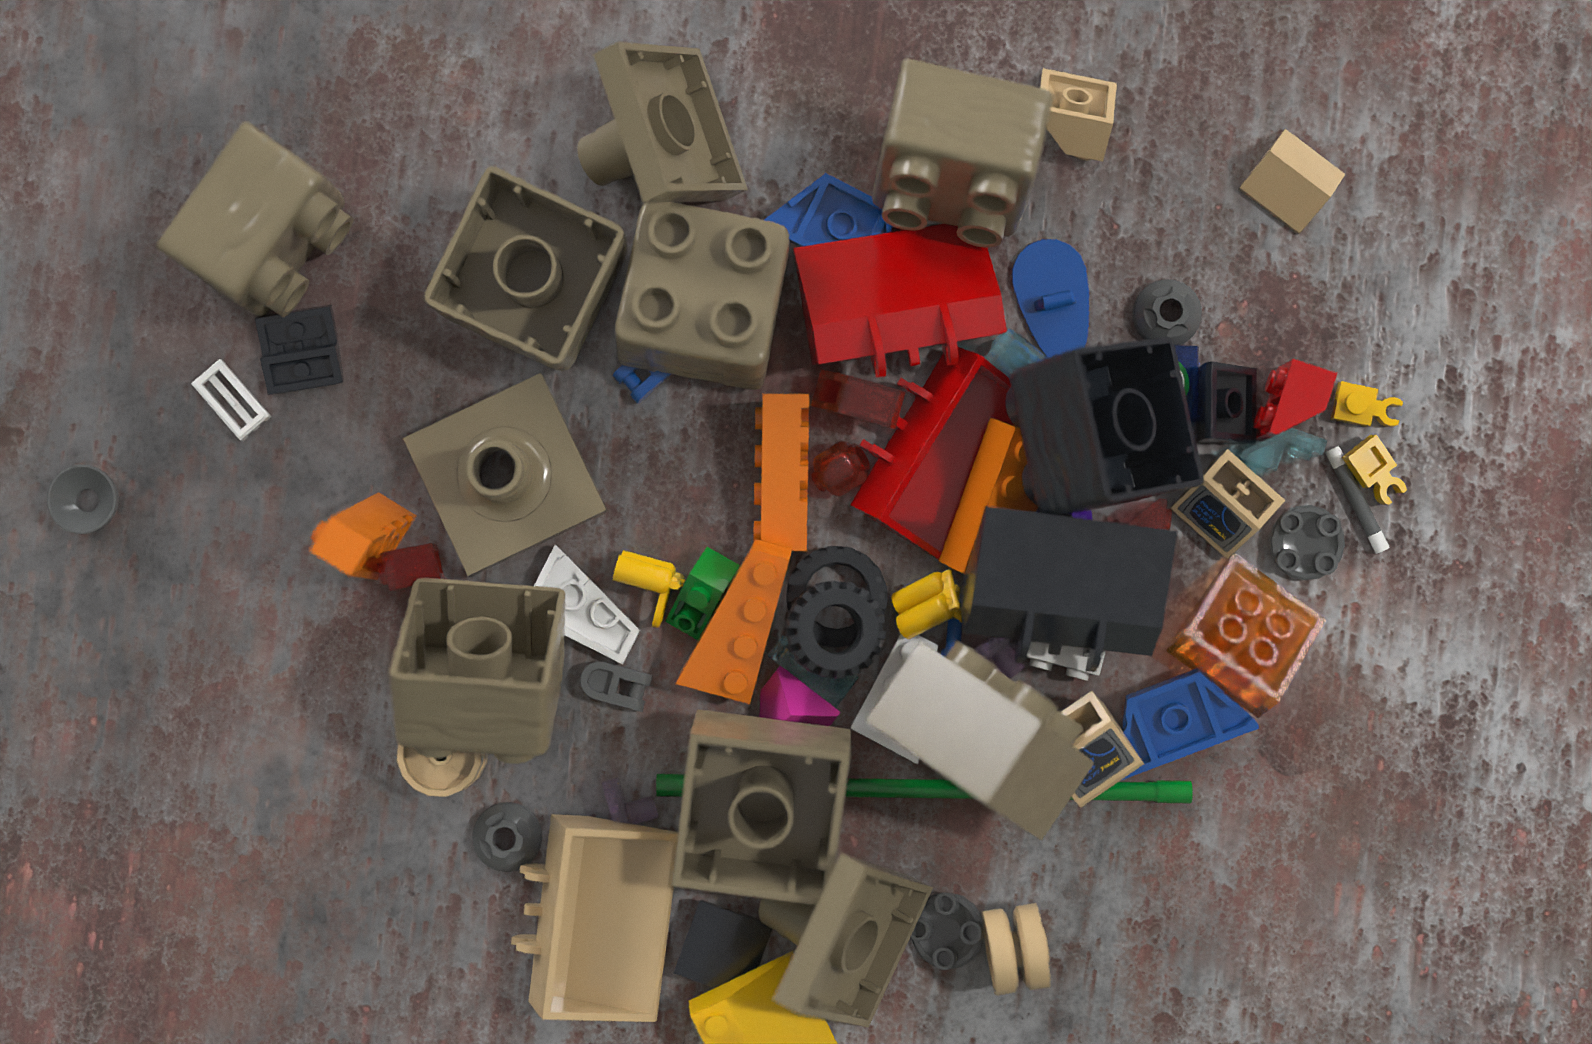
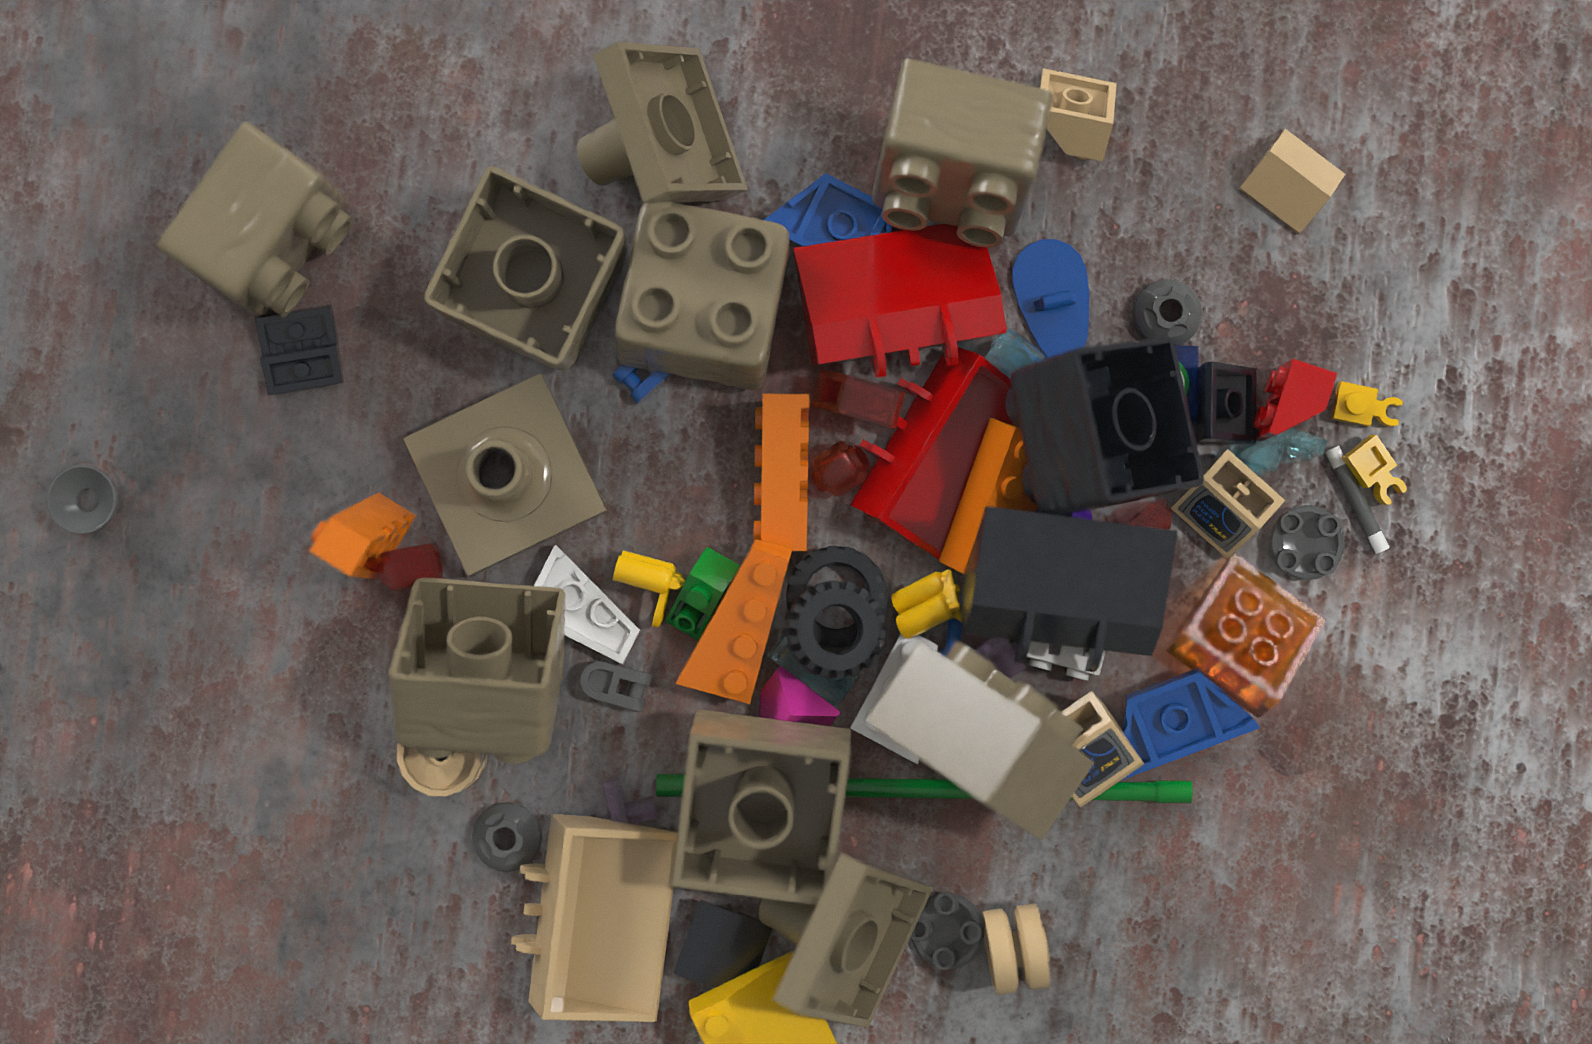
white tile [191,359,272,441] -> none

